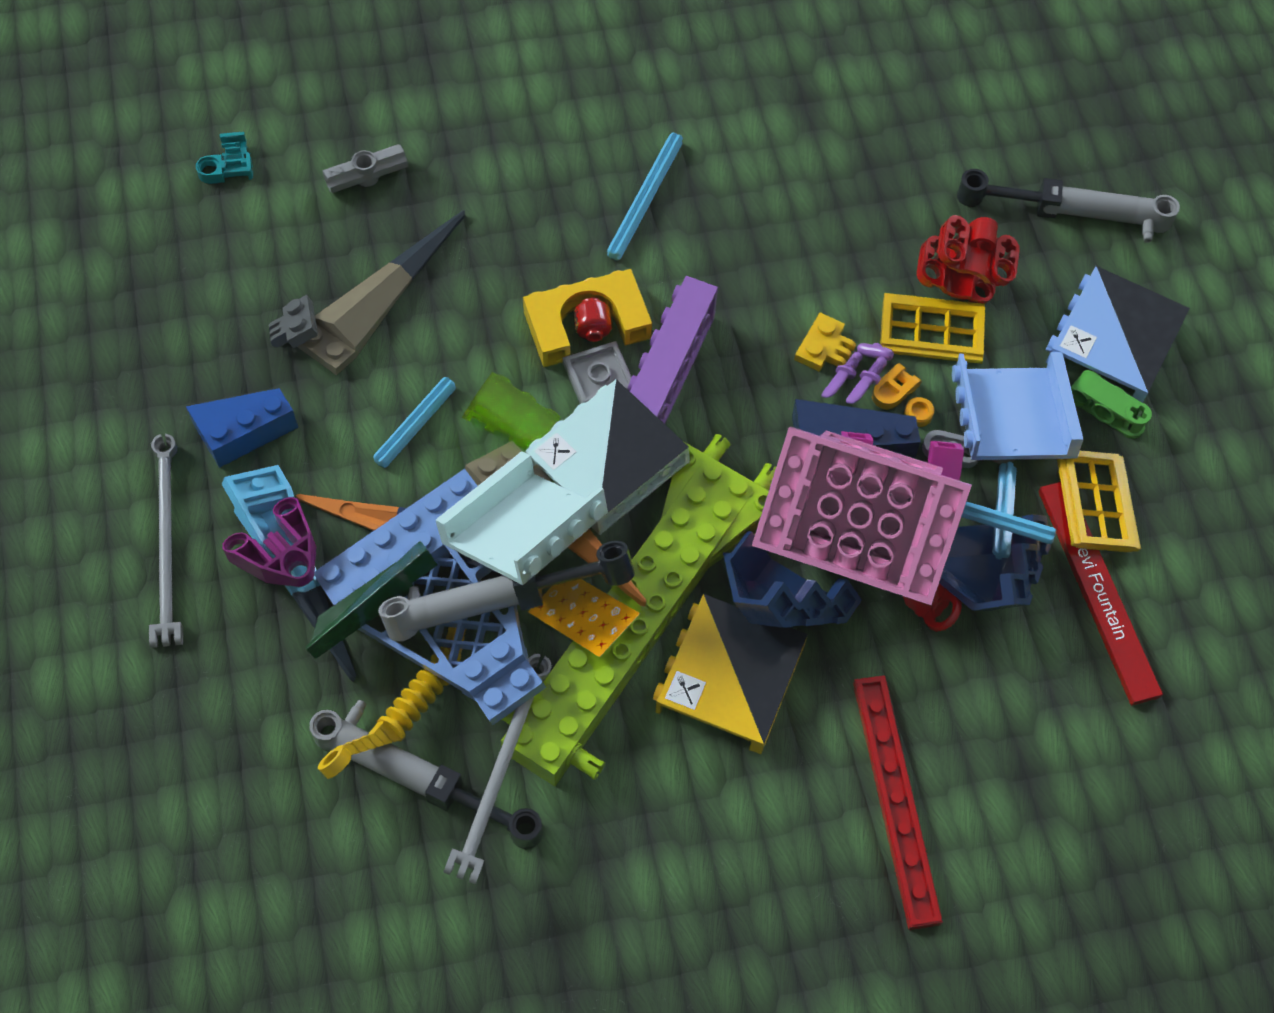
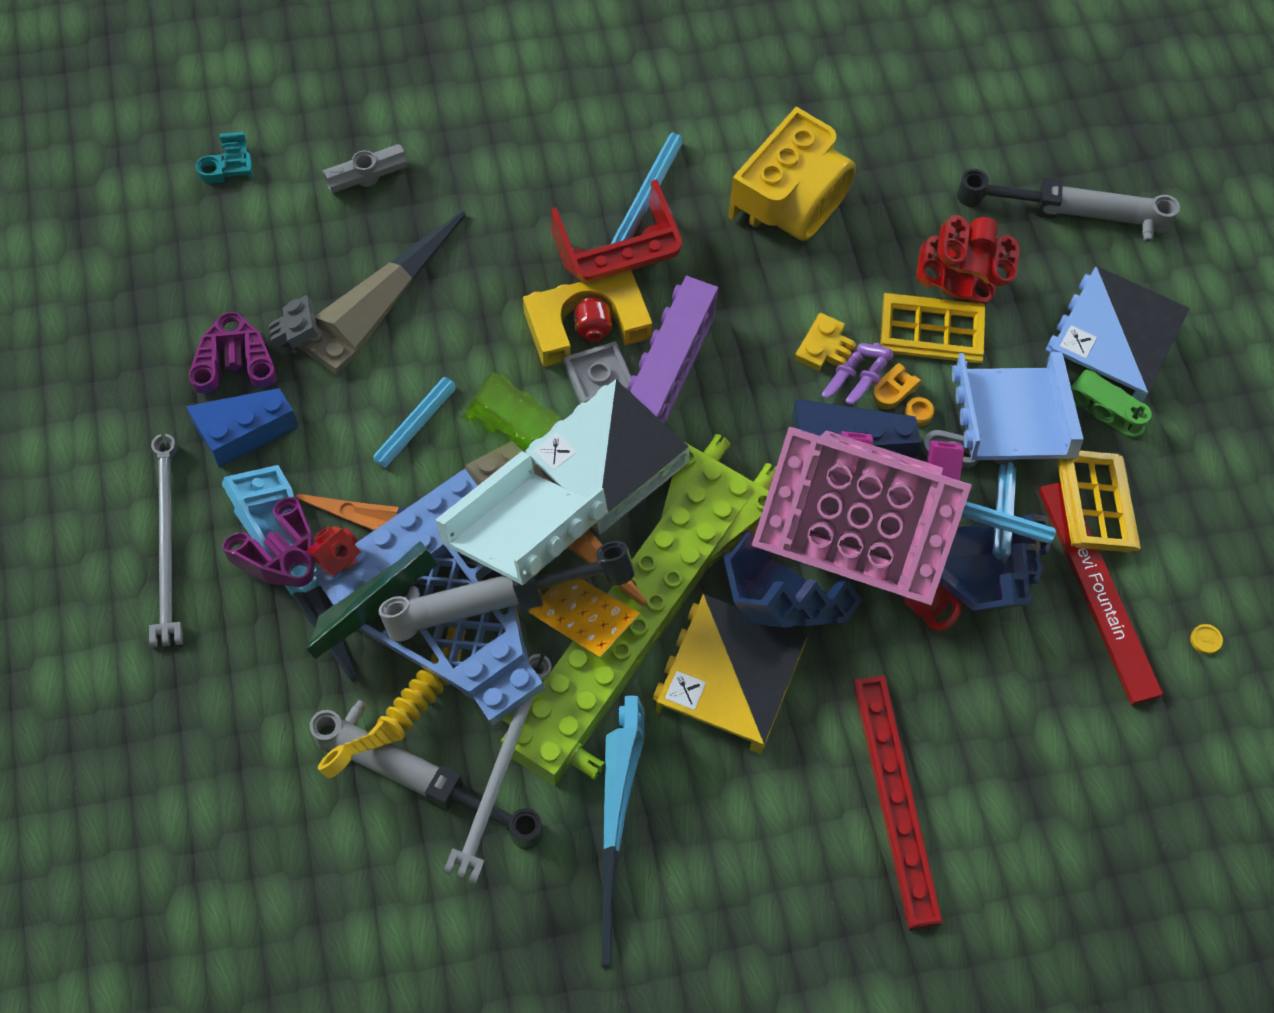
none -> magenta connector [189,312,278,393]
none -> red brick [306,526,361,577]
none -> red windscreen [551,179,682,282]
none -> medium azure plate [601,696,645,968]
none -> yellow brick [728,107,856,241]
none -> yellow piece [1190,624,1223,655]

